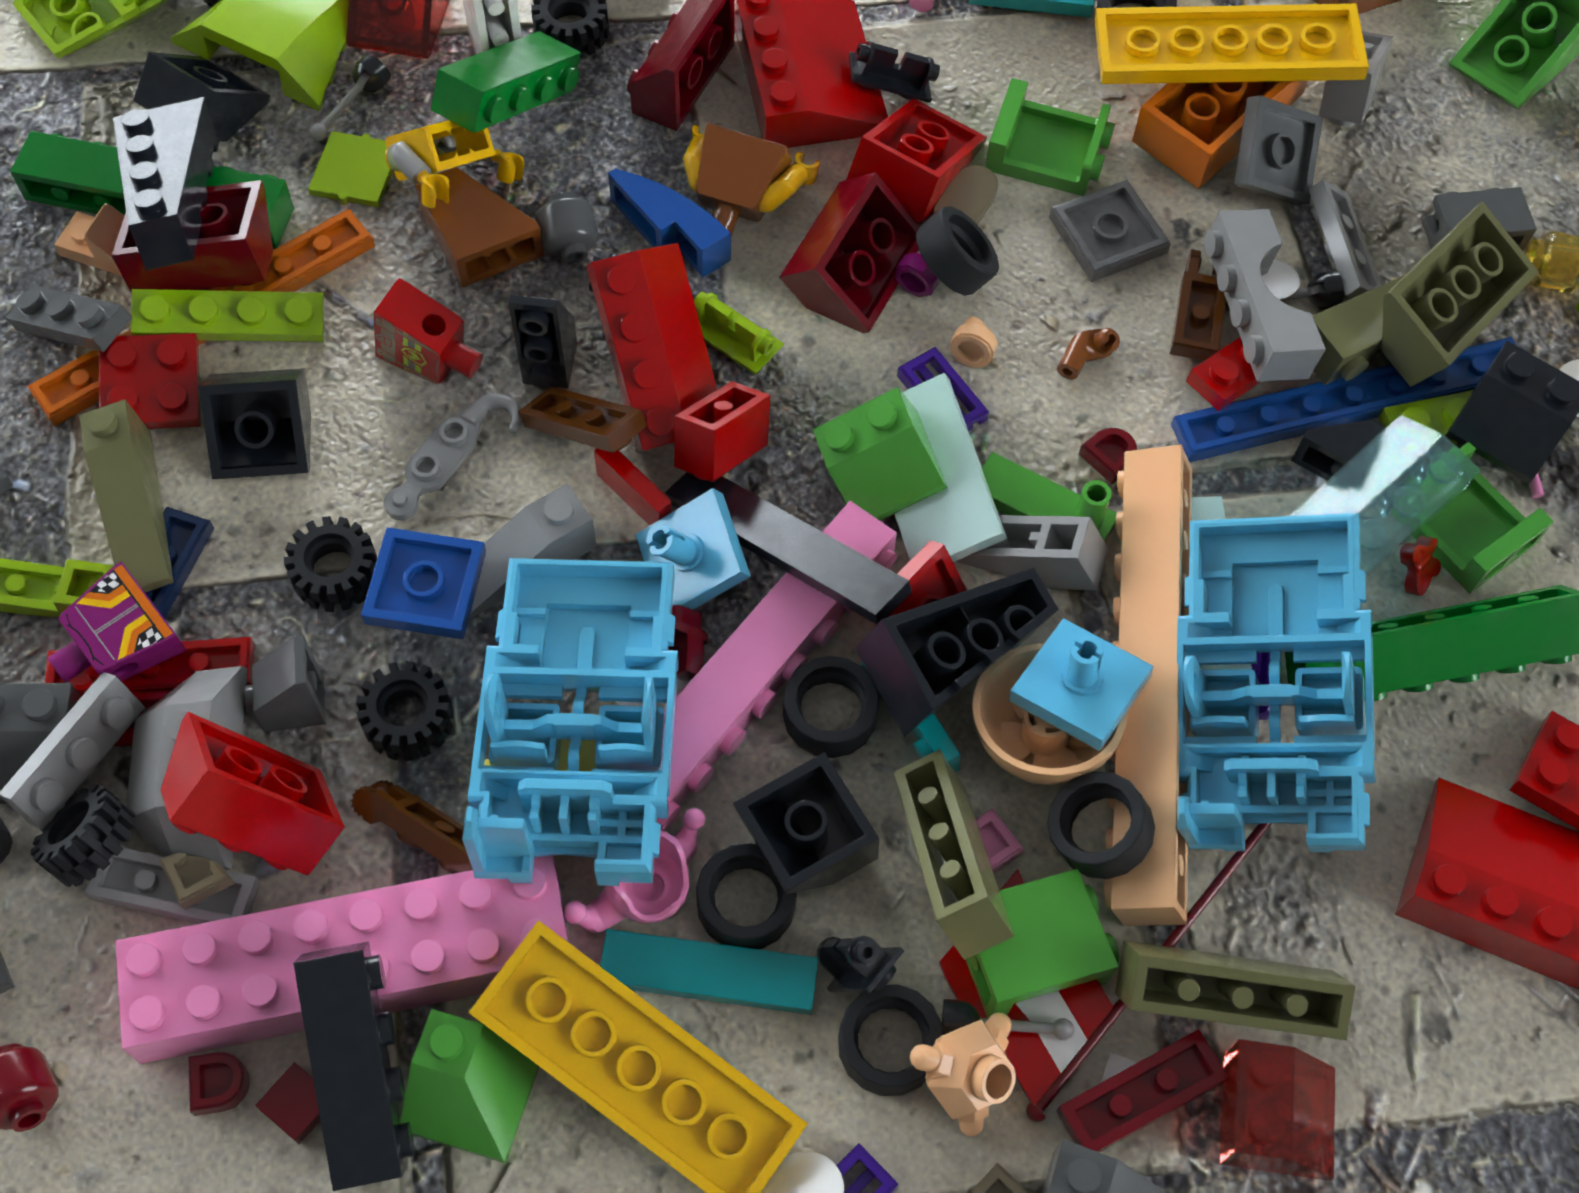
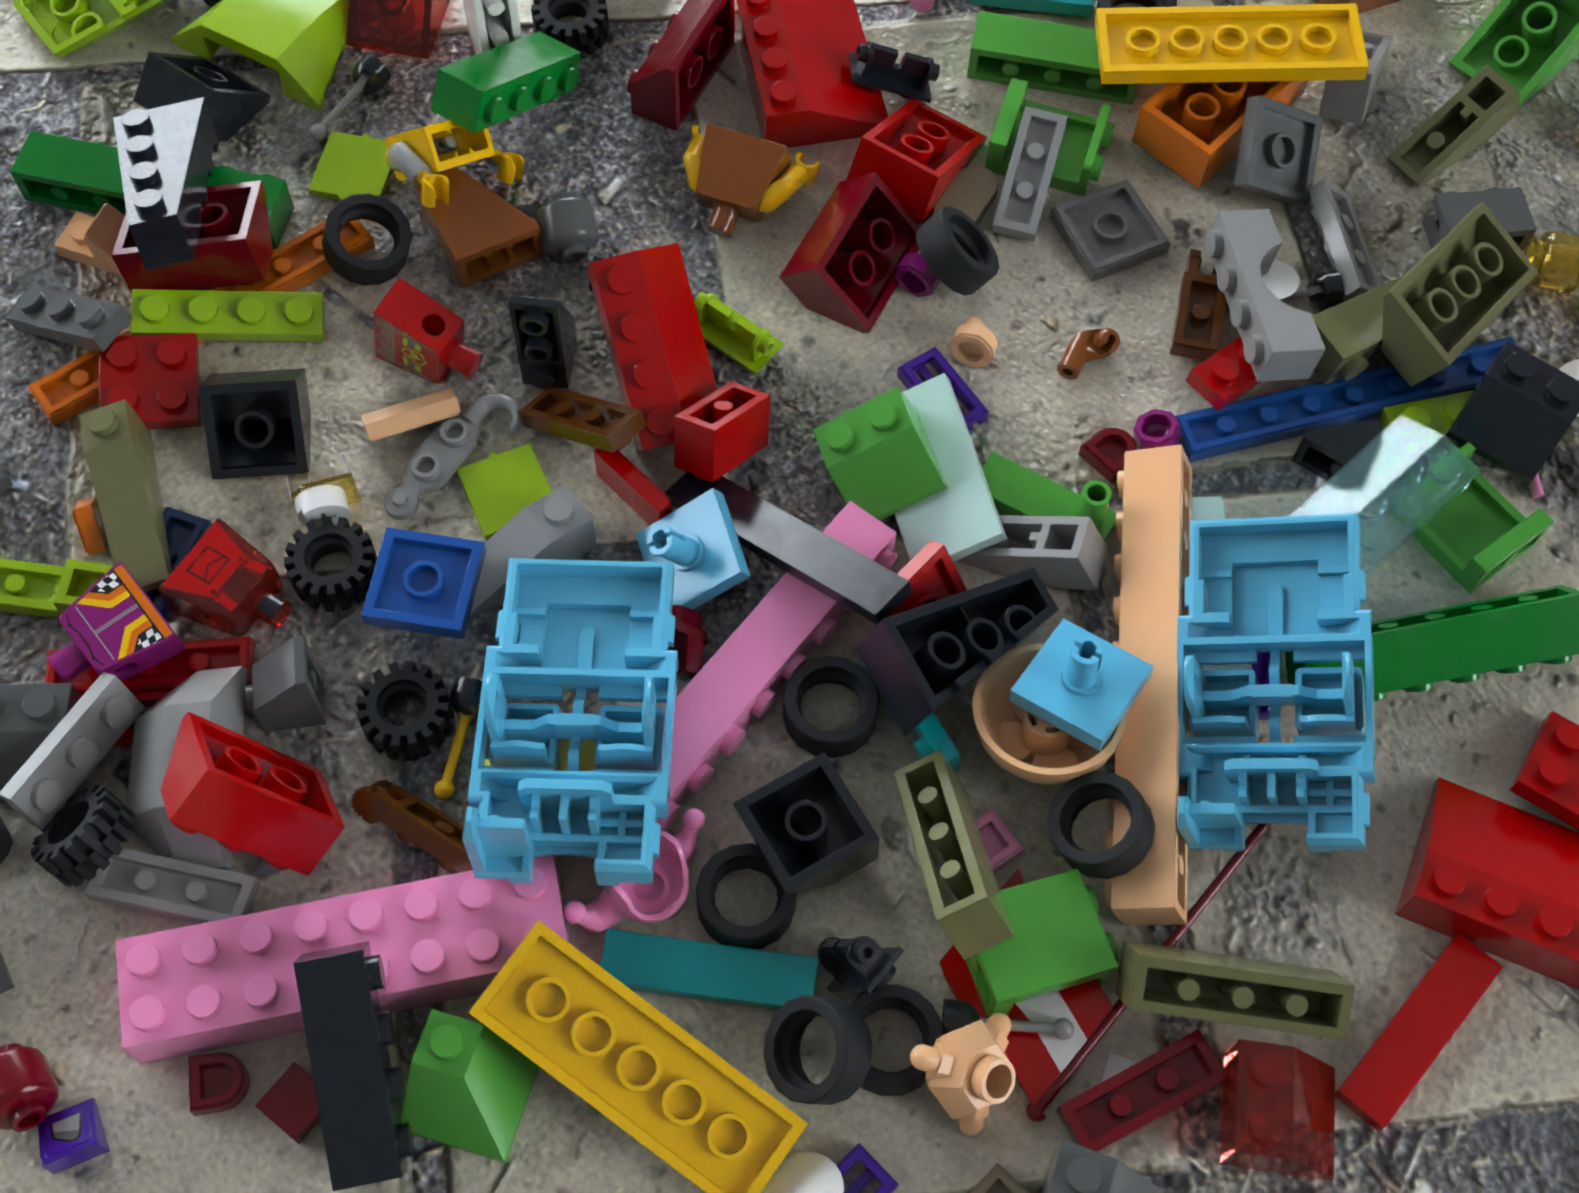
dark tan tile [159,853,234,910] -> none
blue slope [608,168,731,278] -> none
red piece [1399,536,1441,596] -> none
none -> dark purple slope [38,1098,110,1174]
none -> orange tile [72,497,107,556]
none -> clear red torso [158,518,291,637]
none -> white piece [285,454,361,527]
none -> black tyre [322,193,412,286]
none -> light nougat tile [361,387,461,442]
none -> hinge [434,677,482,800]
none -> lime piece [457,443,552,540]
none -> black tyre [763,995,872,1105]
none -> bright green brick [967,11,1138,105]
none -> light grey plate [992,106,1068,242]
none -> magenta tile [1133,409,1181,449]
none -> red tile [1334,932,1503,1132]
none -> olive slope [1388,64,1520,188]

